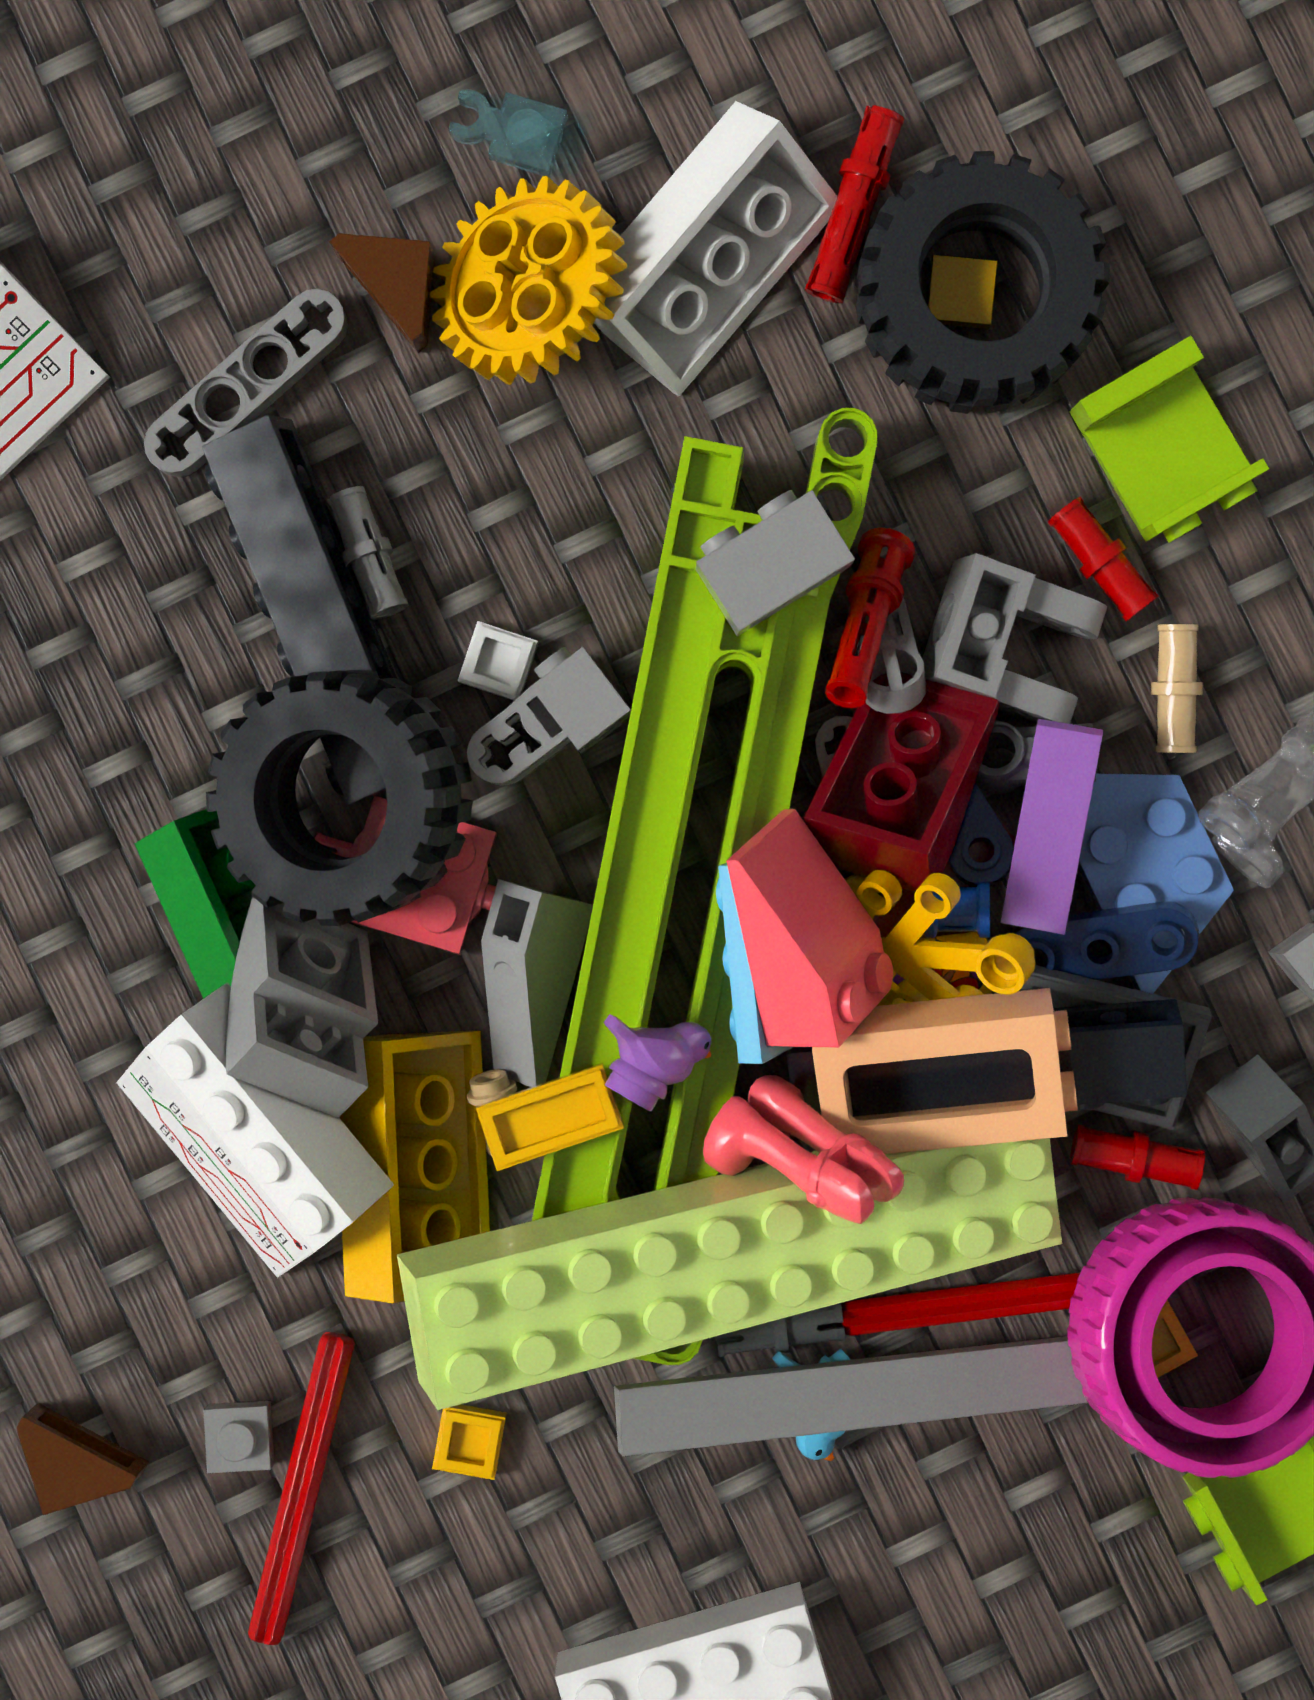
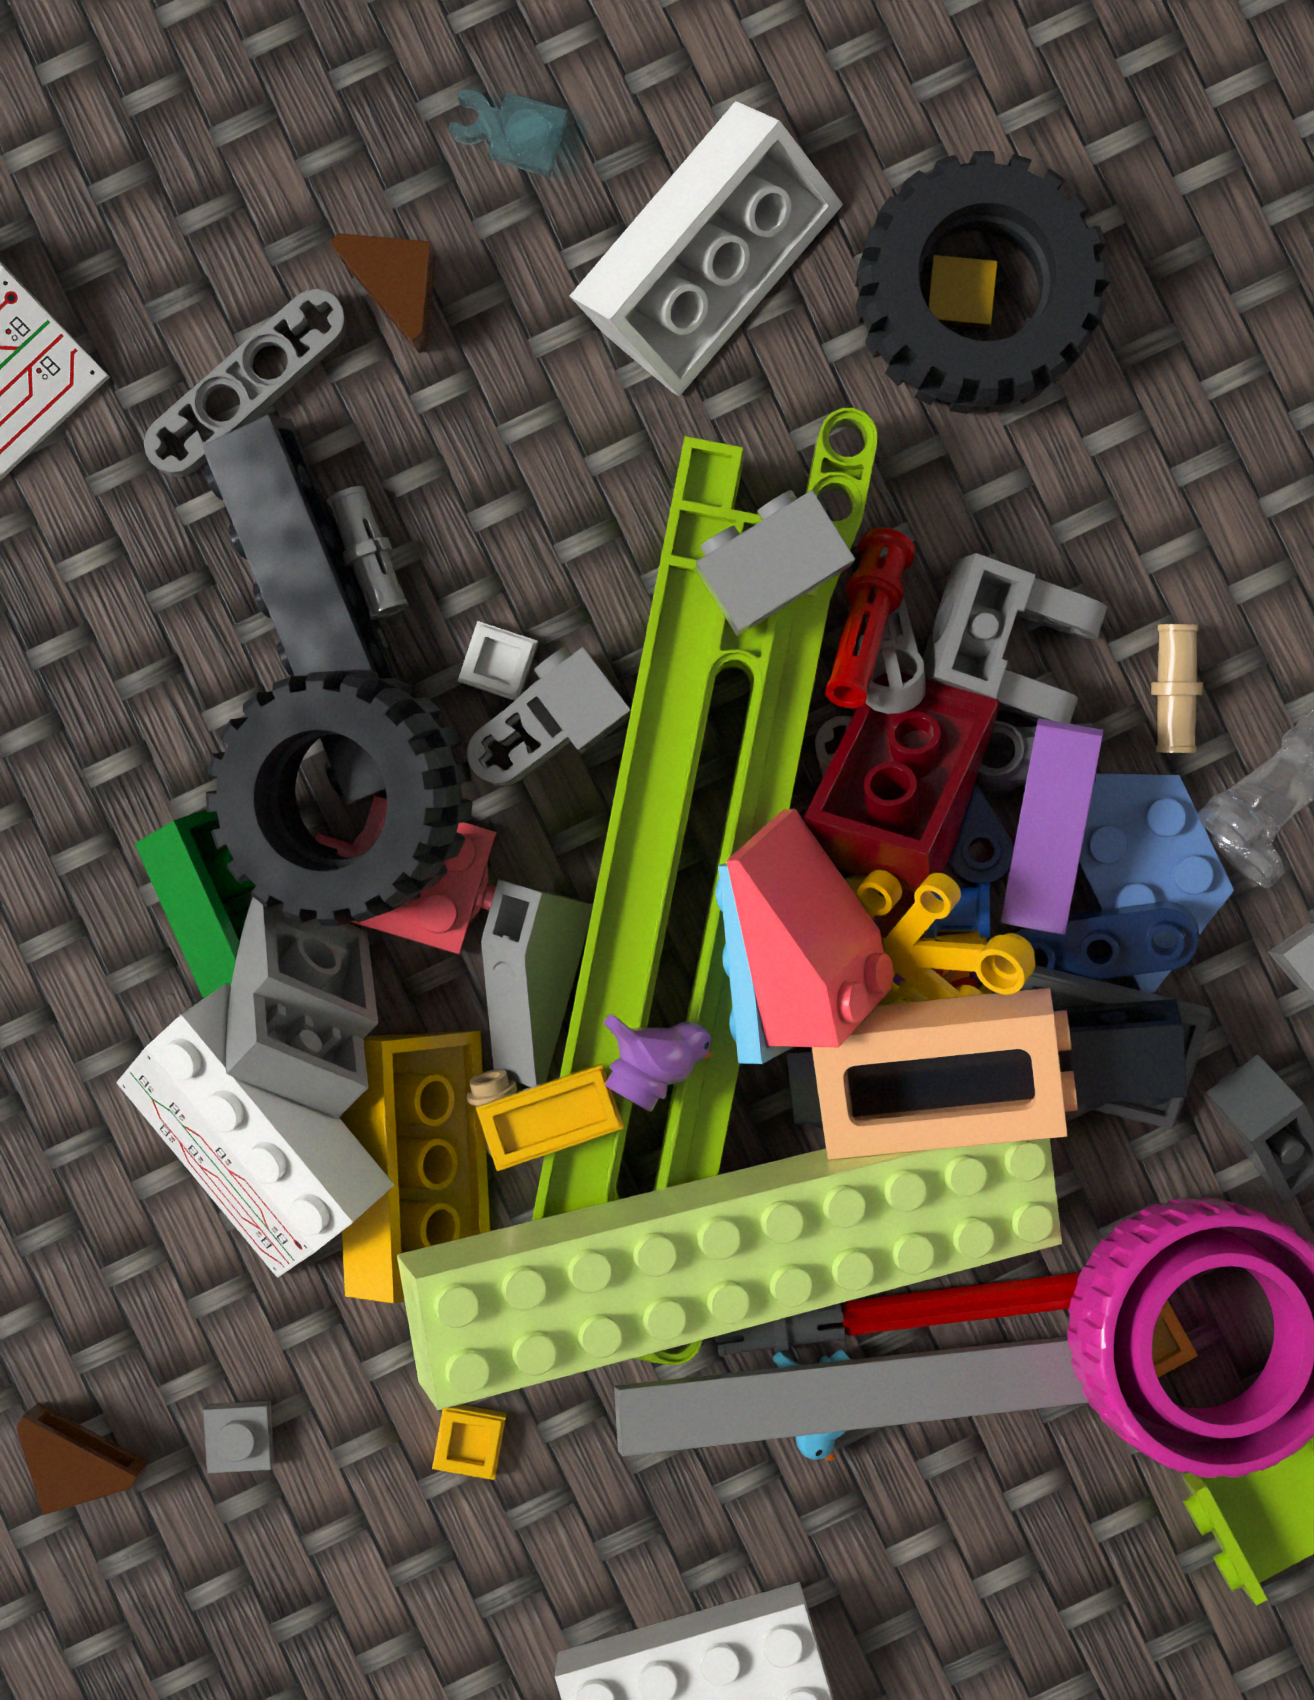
red axle [248,1332,355,1645] -> none
yellow gear [430,176,627,385] -> none
coral piece [703,1075,904,1224] -> none
red pin [805,105,905,303] -> none
red pin [1048,496,1159,622] -> none
lime panel [1069,336,1269,543] -> none
red pin [1070,1124,1205,1190] -> none

